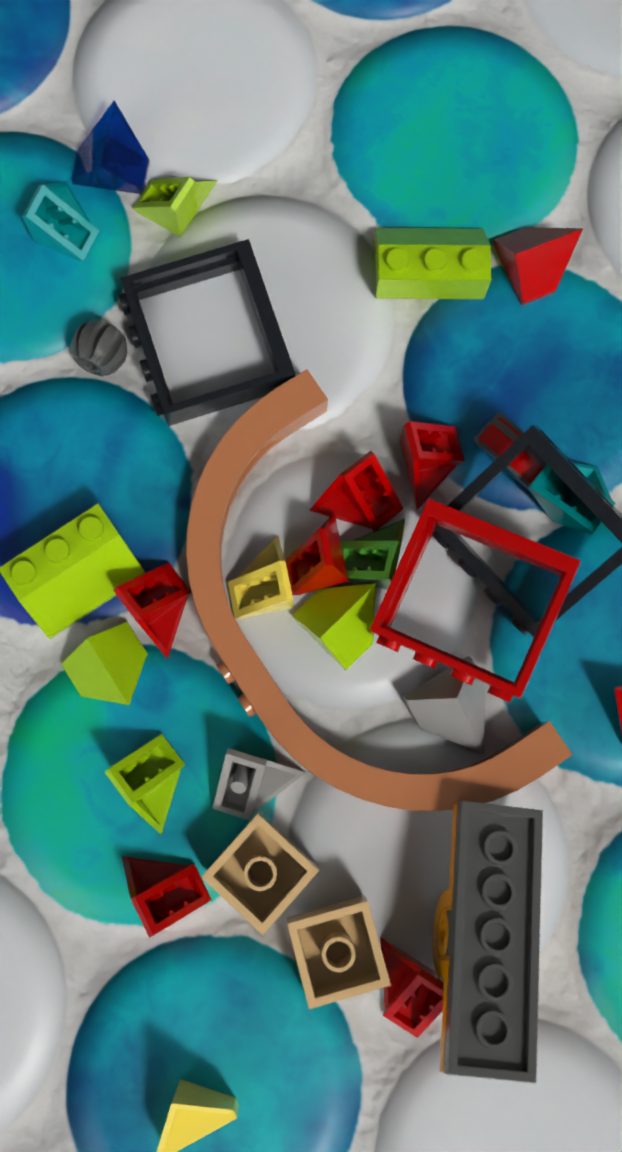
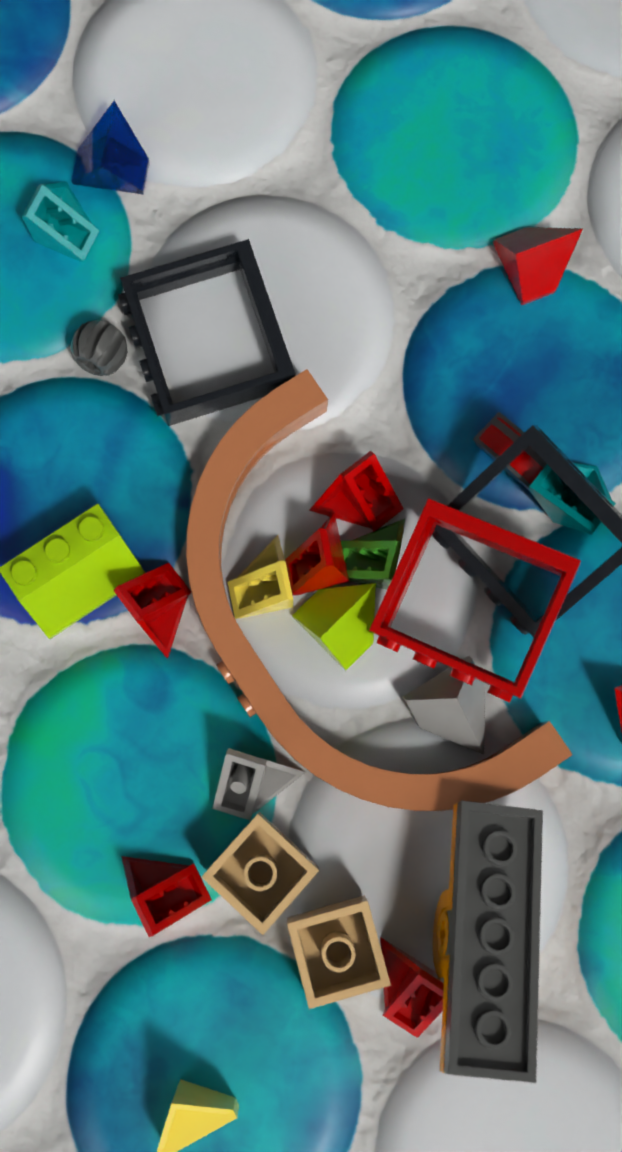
lime slope [61,622,149,705] -> none
lime slope [104,734,185,834] -> none
lime slope [133,177,218,237] -> none
lime slope [375,228,492,299] -> none
red slope [399,421,465,510] -> none

